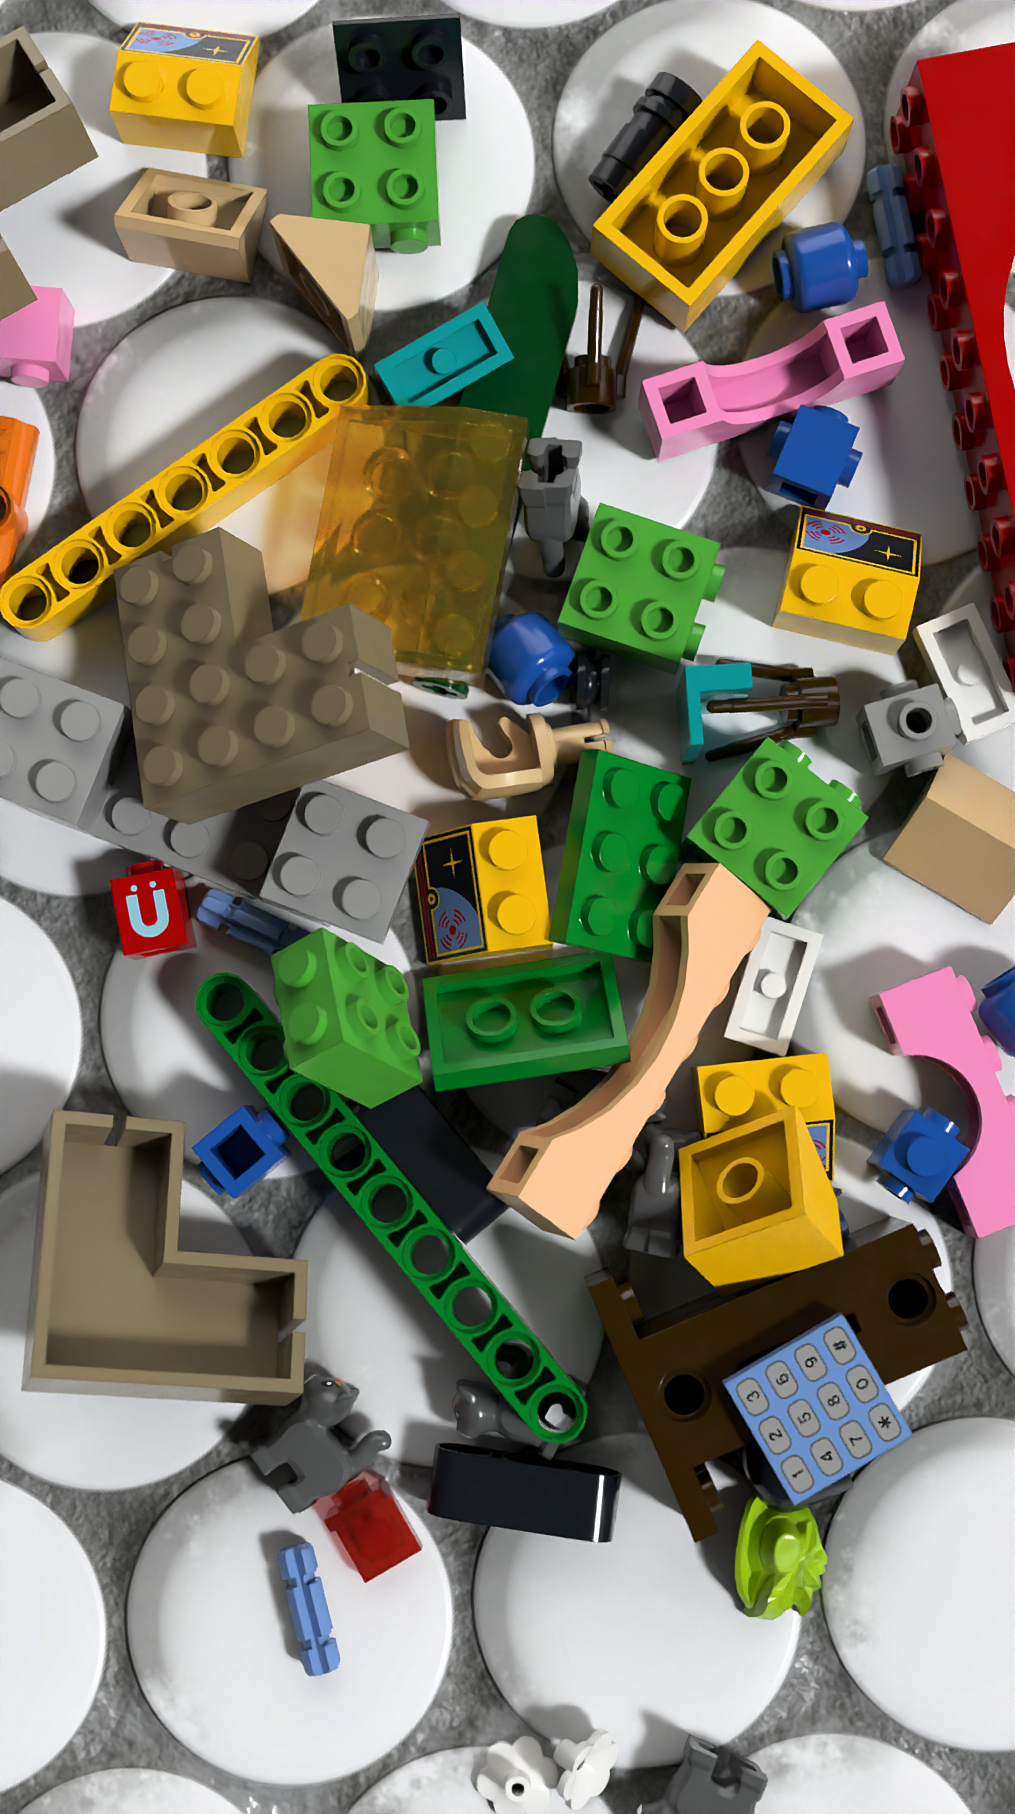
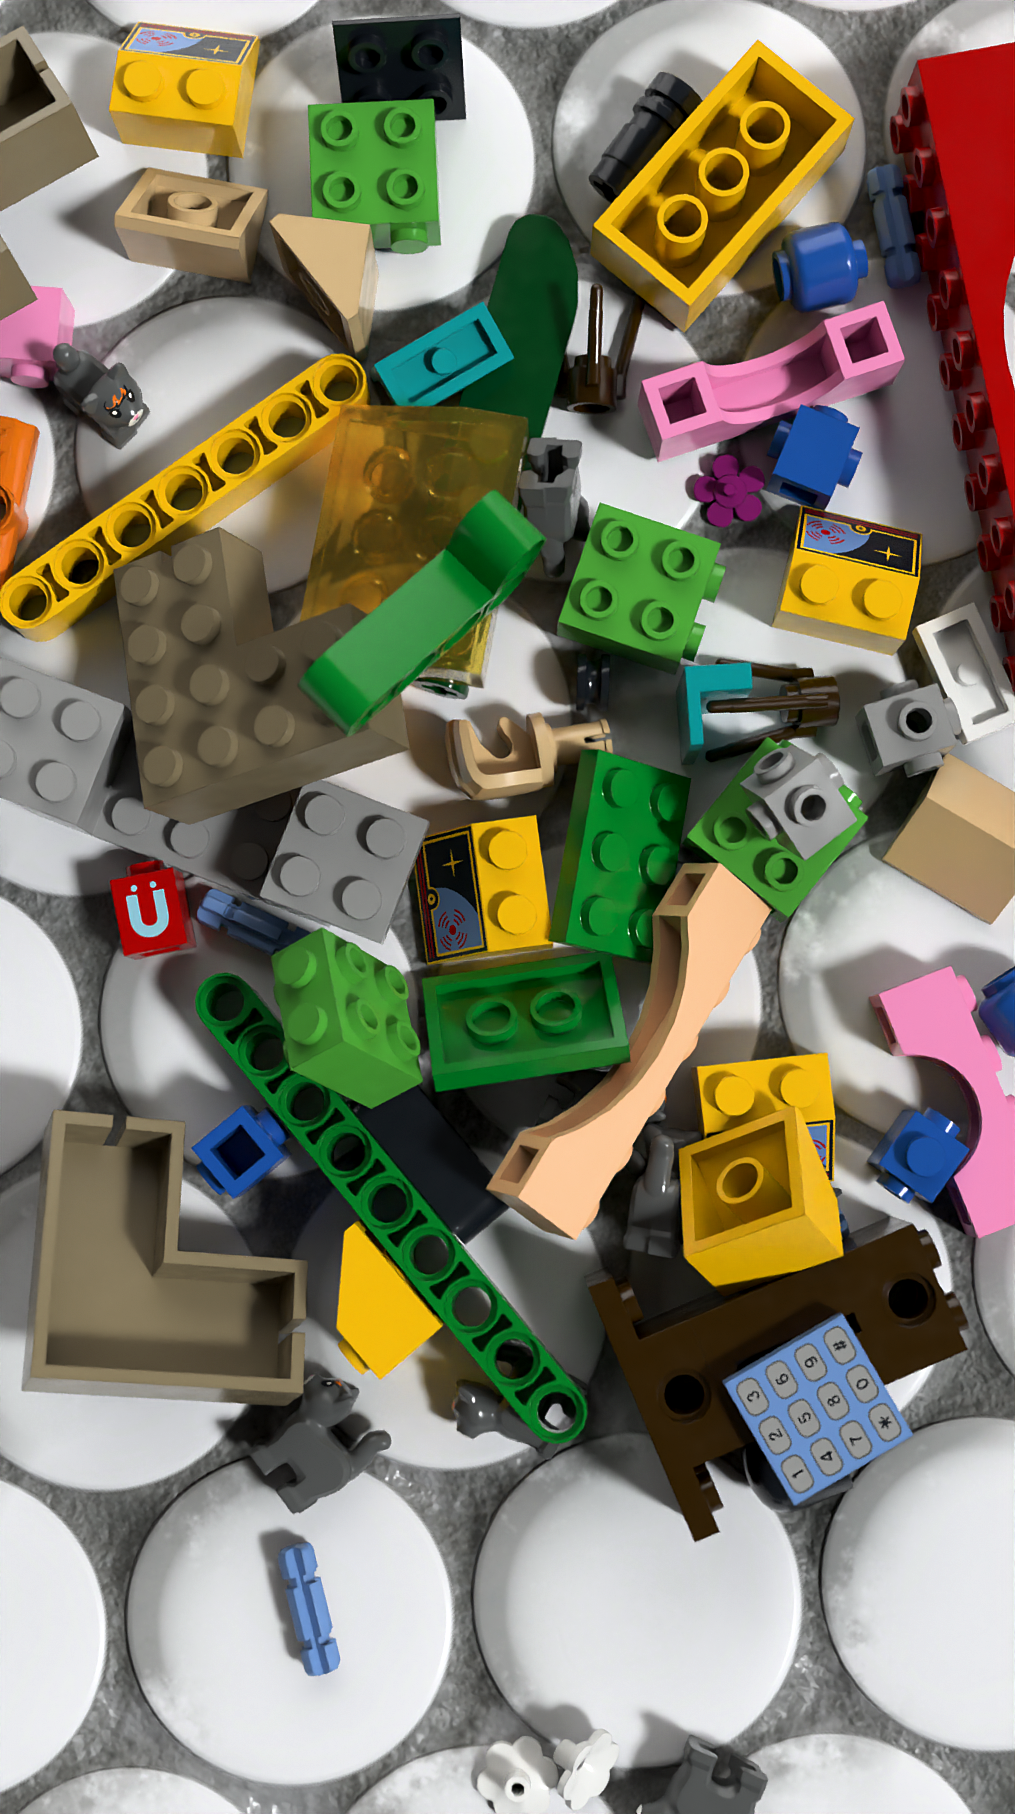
clear red bracket [323,1477,423,1583] -> none
black beam [426,1443,622,1543] -> none
blue head [481,612,575,707] -> none
white plate [722,916,824,1057] -> none
lime hat [734,1493,828,1620] -> none
none -> dark grey animal [53,343,150,449]
none -> green beam [297,489,547,736]
none -> yellow slope [336,1218,444,1380]
none -> magenta plant [694,455,765,528]
none -> light grey brick [740,744,857,861]

